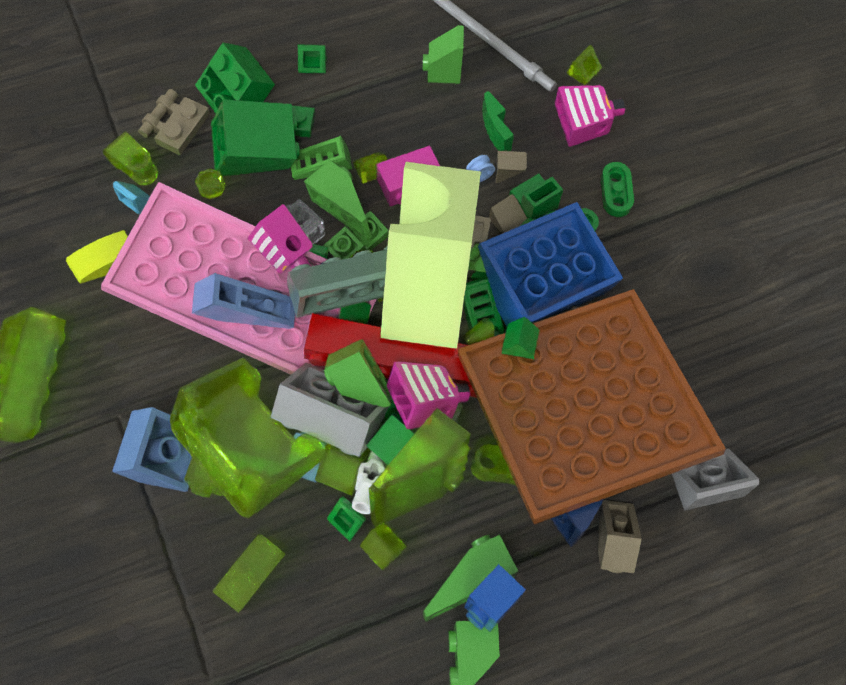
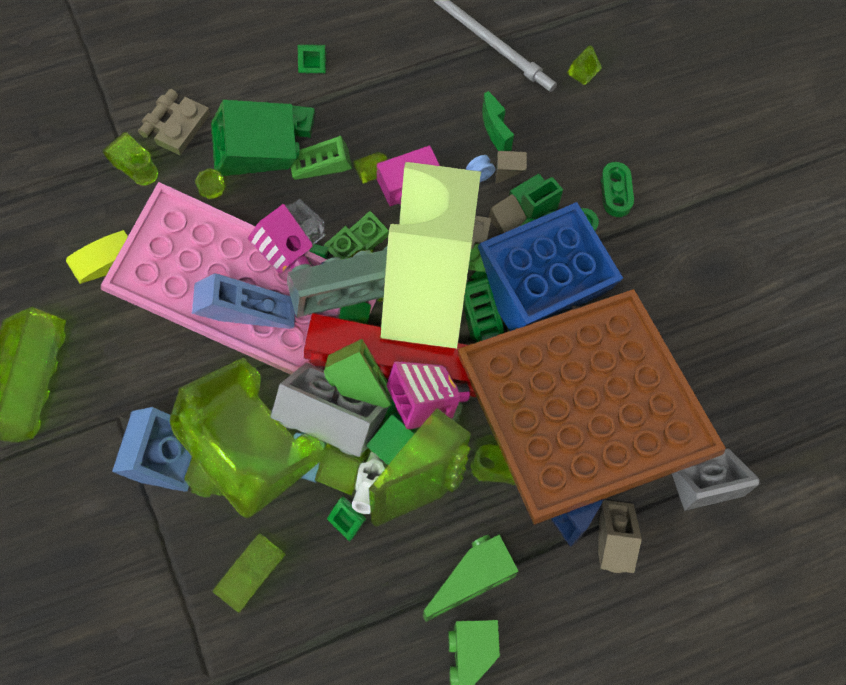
medium azure slope [113,181,150,214] -> none
green slope [195,42,275,113] -> none
bright green slope [304,160,372,241] -> none
clear neon green slope [360,523,407,570] -> none
bright green slope [423,25,464,84] -> none
clear neon green slope [462,318,494,345] -> none
blue brick [464,564,526,632] -> none
green slope [502,316,540,359] -> none
dark pink torso [555,85,625,147] -> none

